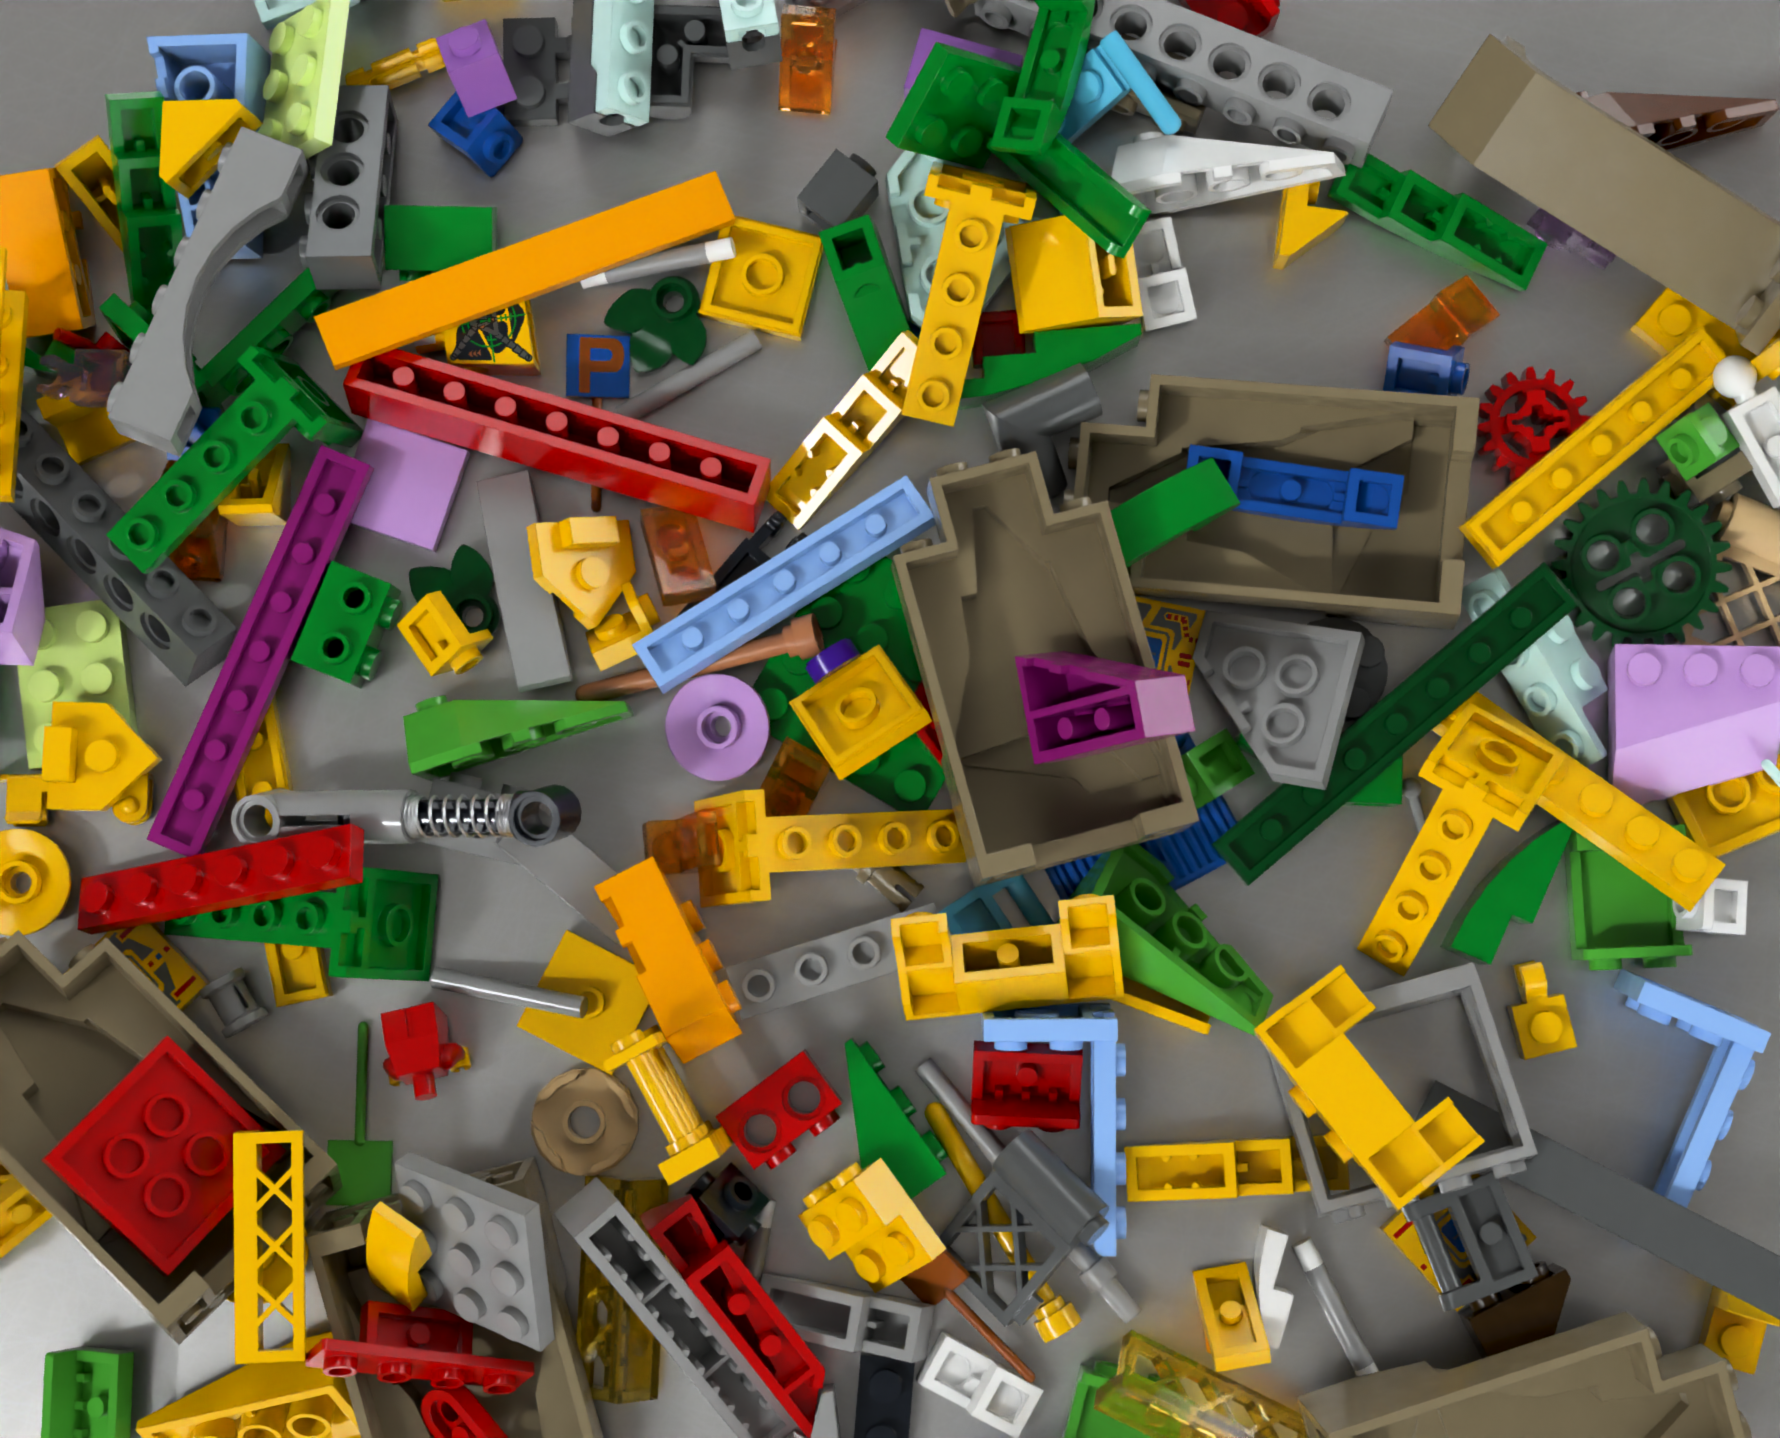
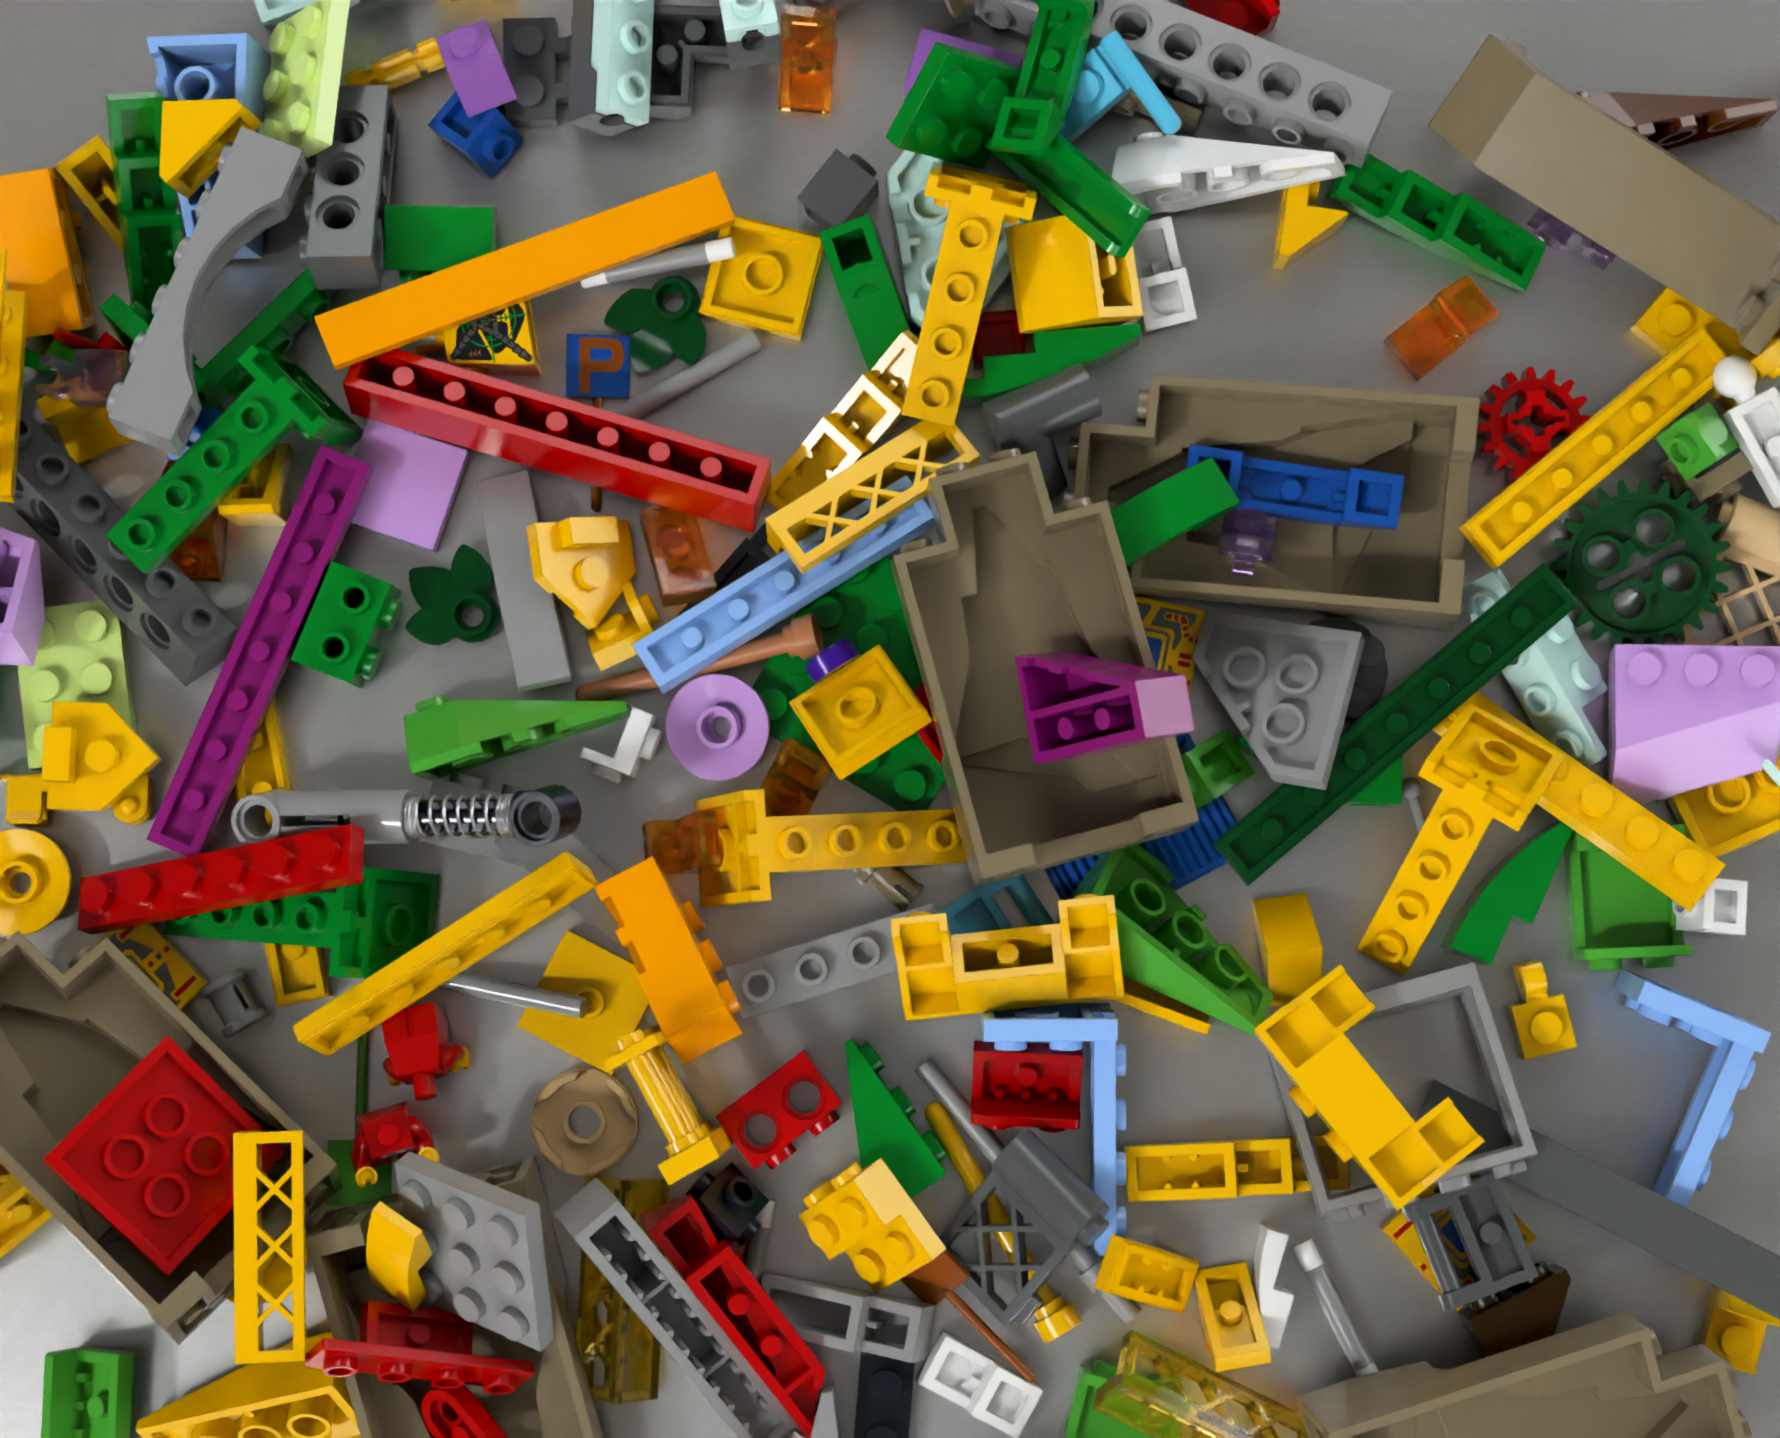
yellow bracket [397,591,494,677] -> none
blue bracket [1383,341,1470,396] -> none
none -> yellow tile [292,851,598,1056]
none -> red piece [350,1101,439,1188]
none -> white bracket [580,708,662,784]
none -> yellow fence [765,420,980,574]
none -> yellow plate [1094,1234,1200,1314]
none -> clear purple plate [1218,509,1278,578]
none -> yellow slope [1252,893,1322,1007]

